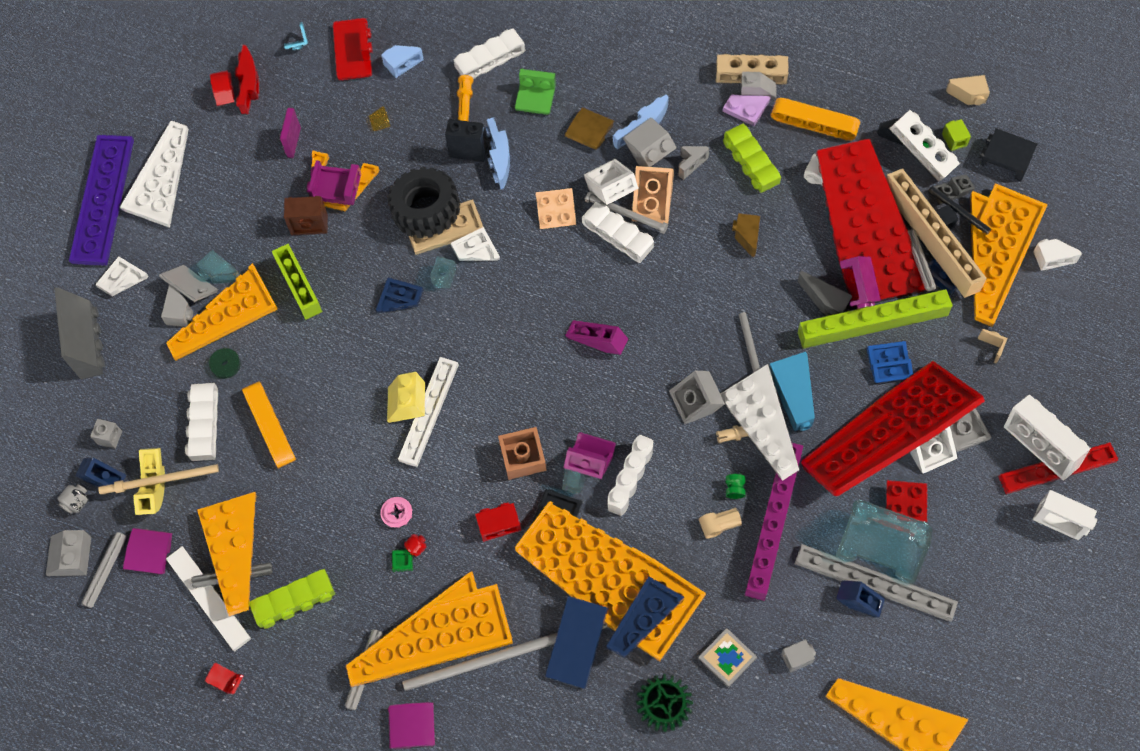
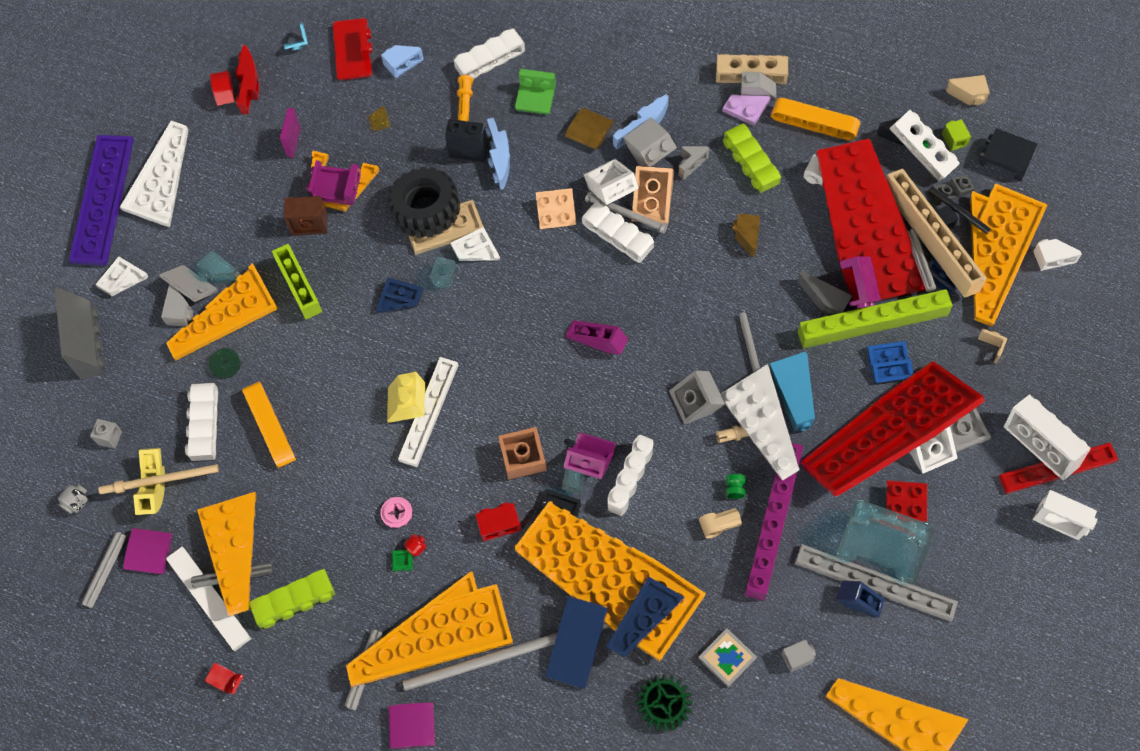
light grey slope [46,530,91,576] -> none
dark blue slope [75,457,126,487] -> none

